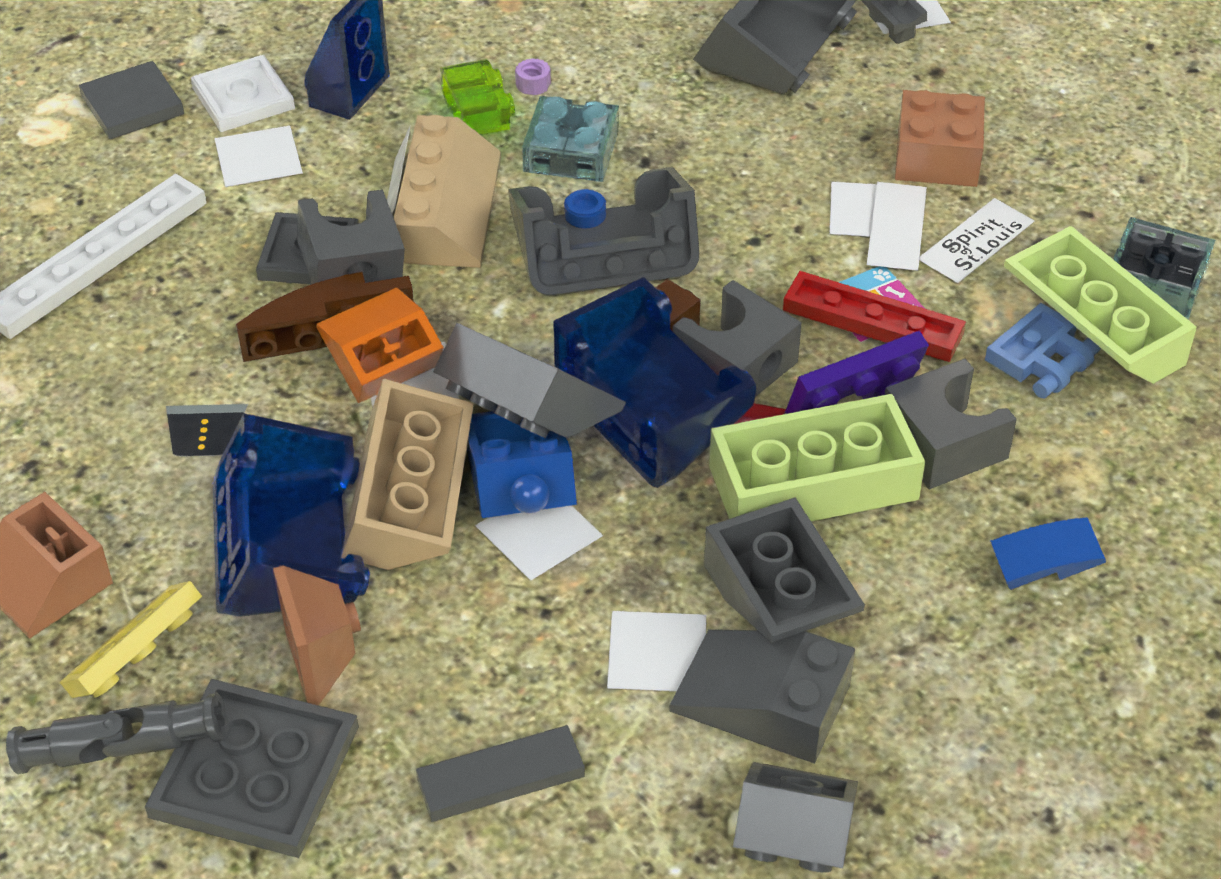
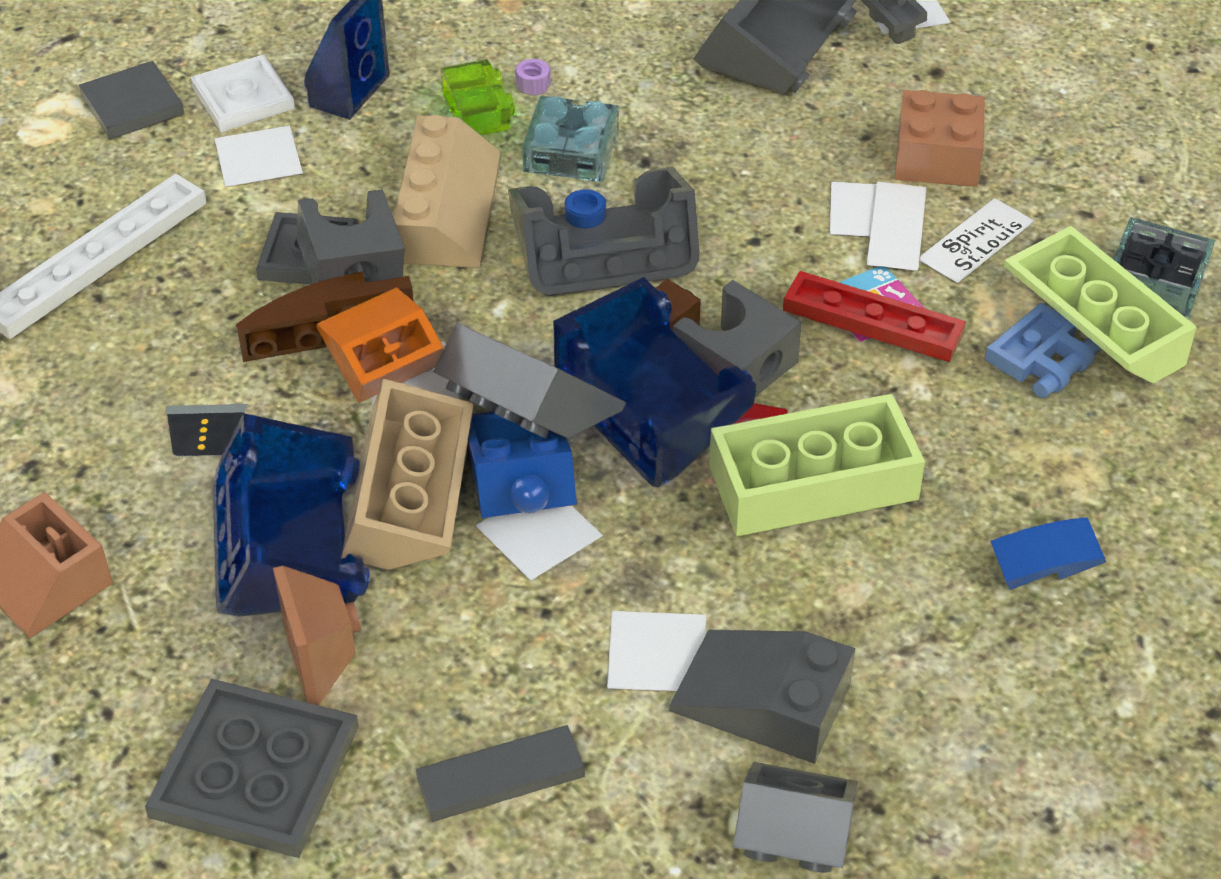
dark grey piece [6,693,228,774] -> none
light yellow plate [60,581,202,698] -> none
white sticker [387,125,411,213] -> none
dark grey slope [704,497,865,643] -> none
dark purple plate [784,330,929,414] -> none
dark grey piece [885,358,1017,489] -> none

